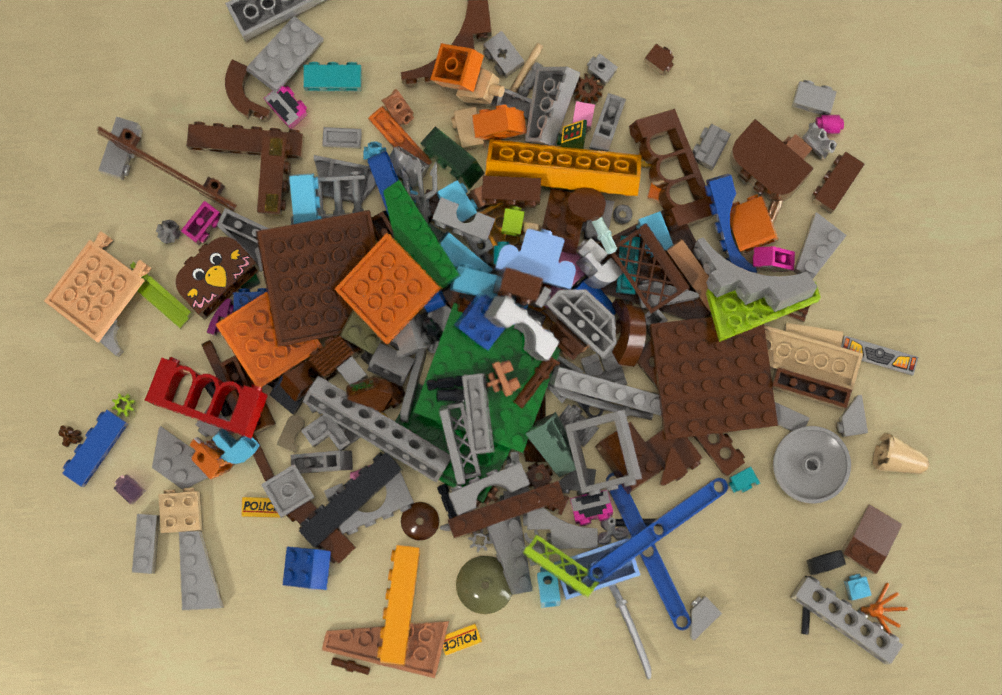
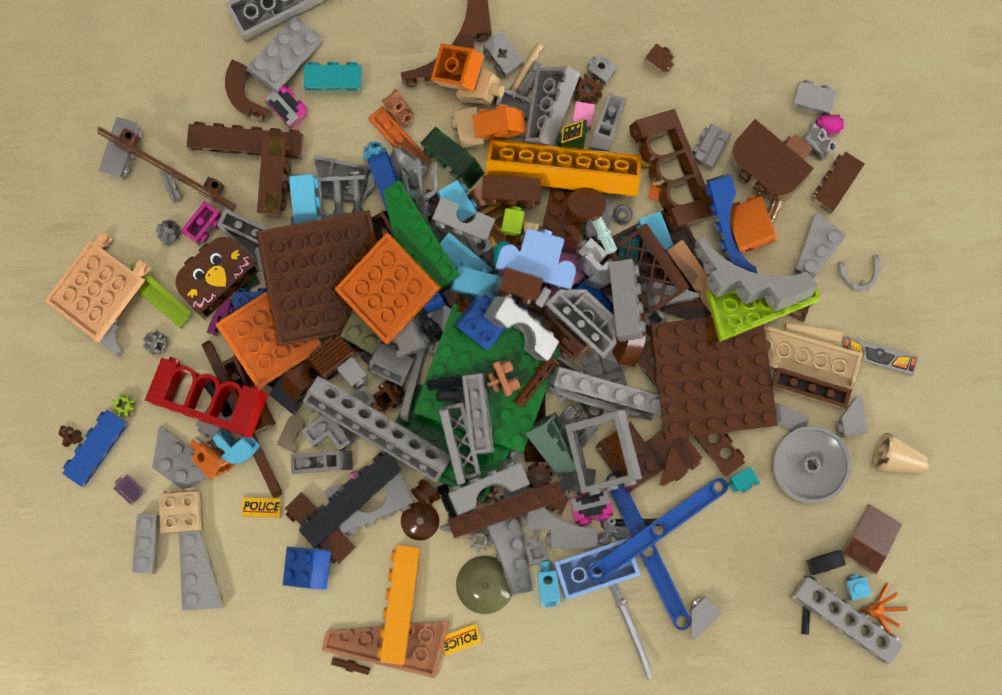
light grey plate [261,464,315,518] -> none
light grey tile [322,127,362,149] -> none
reddish brown slope [346,377,393,412] -> none
lime fence [523,535,600,599] -> none
dark pink brick [753,246,795,272] -> none
none -> light grey gear [143,330,167,355]
none -> light grey axle [159,170,182,202]
none -> reddish brown wheel [411,479,441,509]
none -> light grey brick [609,259,645,342]
none -> light grey piece [838,255,881,290]

